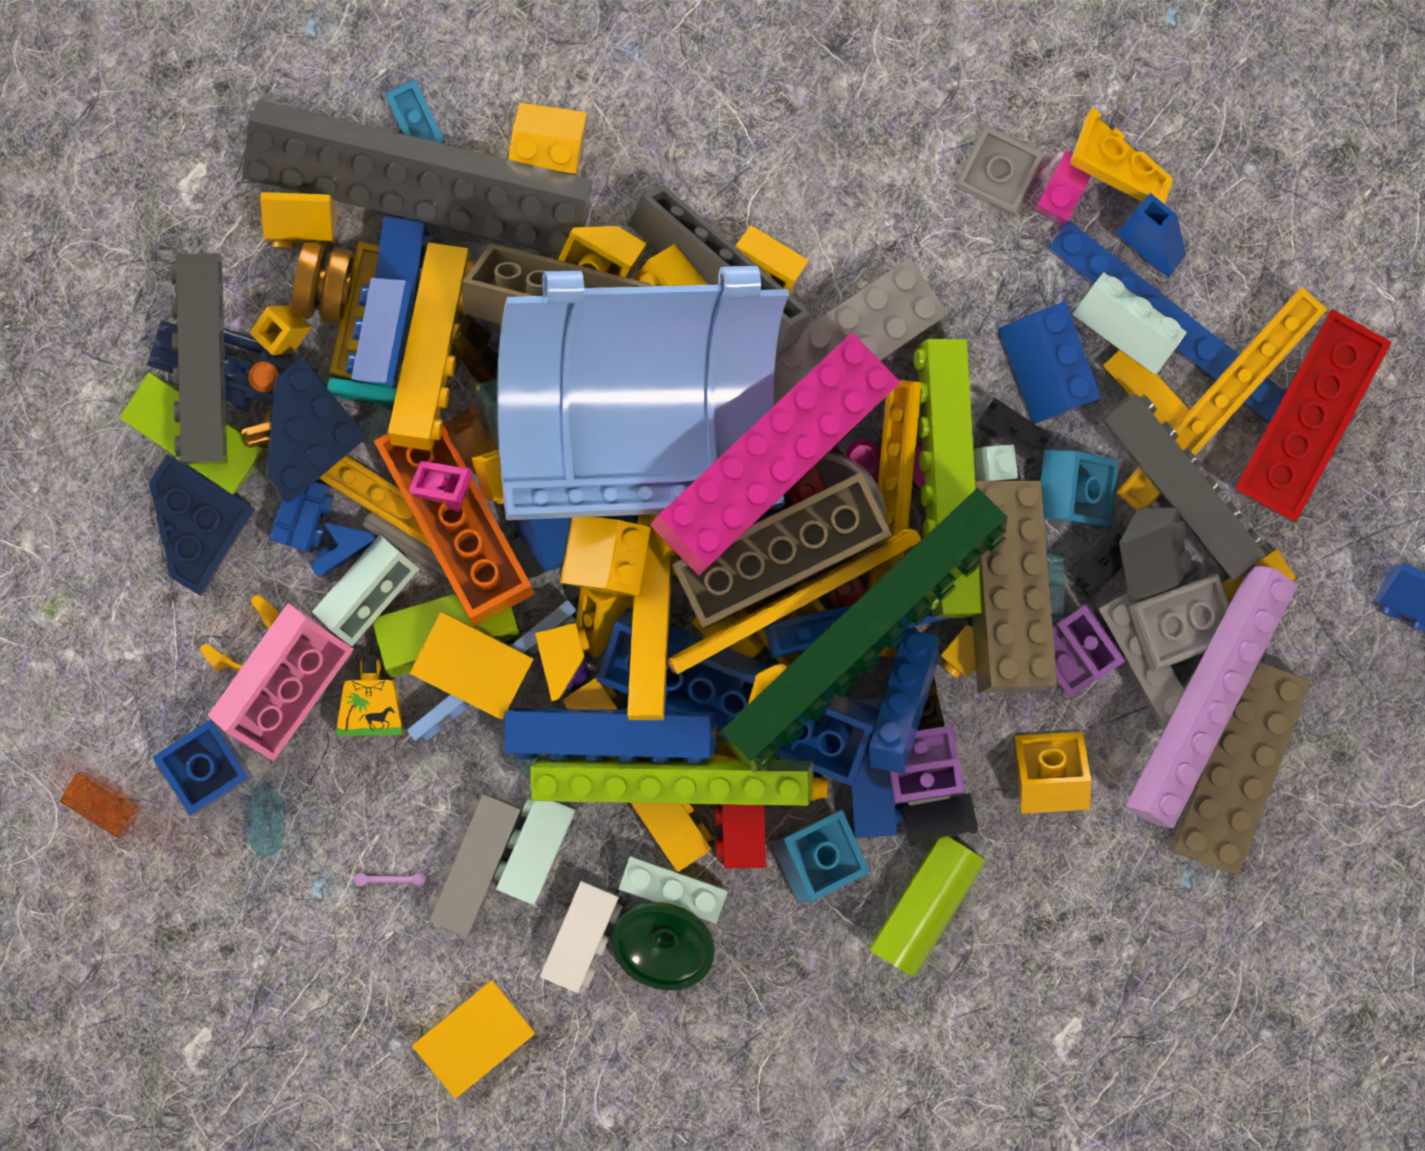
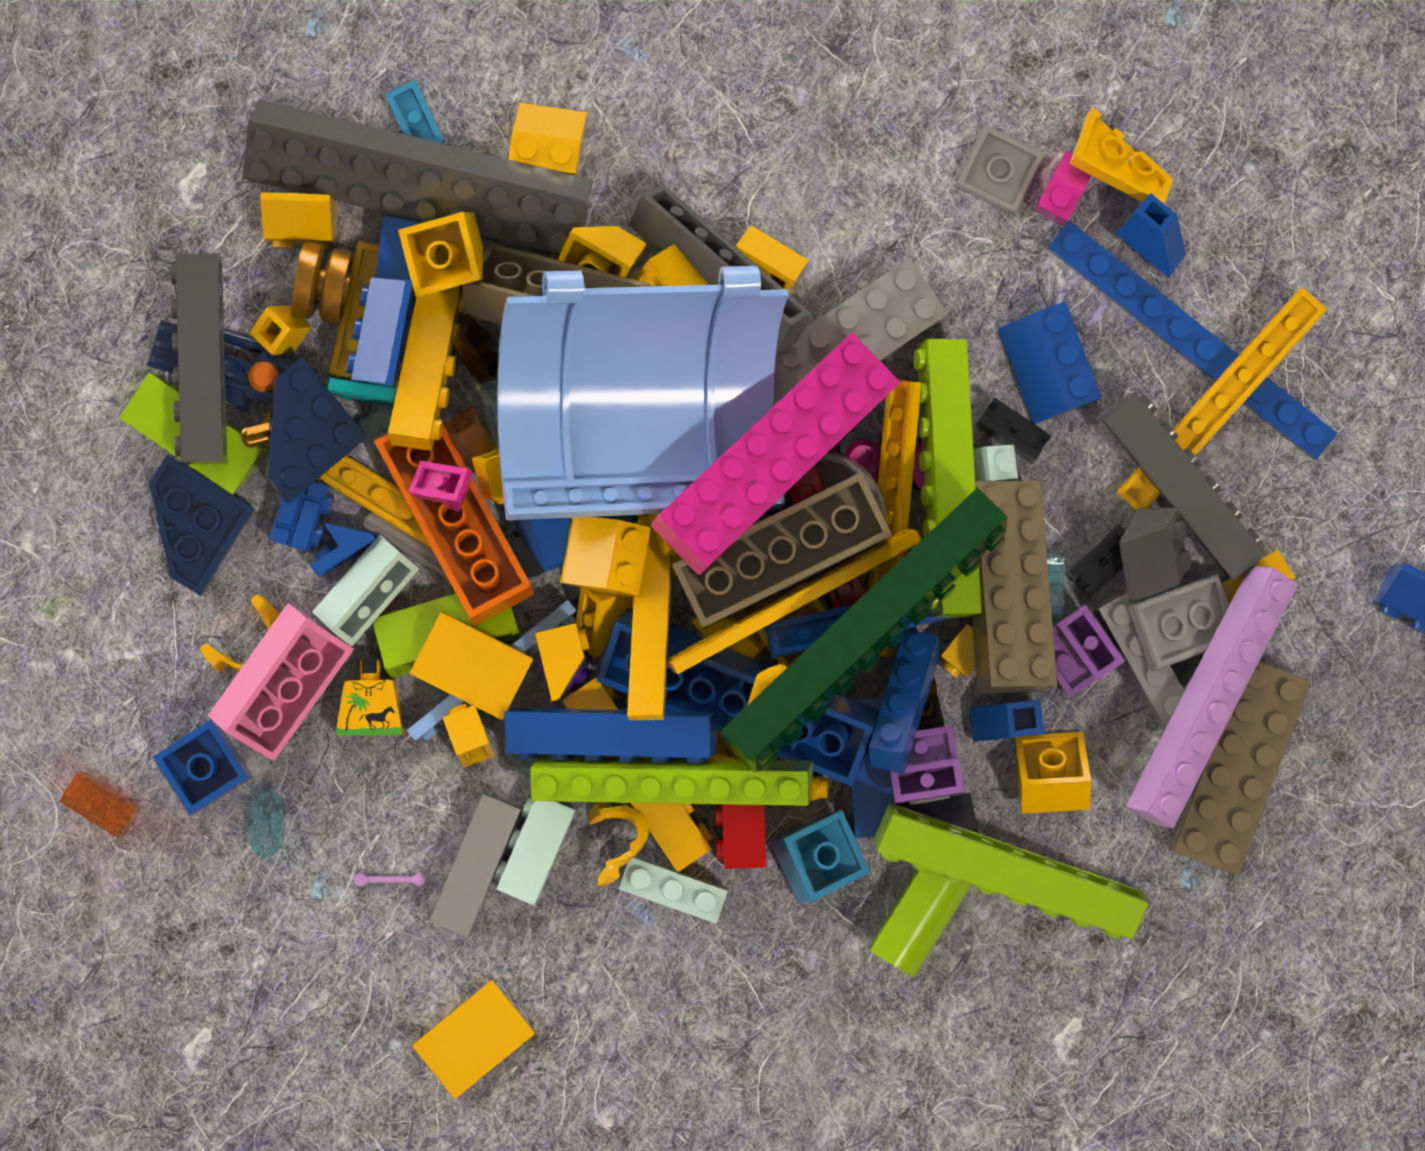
white brick [540,880,623,993] -> none
dark green dish [612,902,715,990] -> none
dark azure slope [1041,450,1119,528] -> none
light aqua brick [1072,272,1187,375] -> none
yellow tile [1101,350,1189,428] -> none
red plate [1234,309,1392,523] -> none
none -> yellow slope [398,212,483,297]
none -> yellow slope [442,704,495,768]
none -> yellow helmet [587,802,649,887]
none -> lime brick [874,802,1149,939]
none -> blue slope [969,699,1045,742]

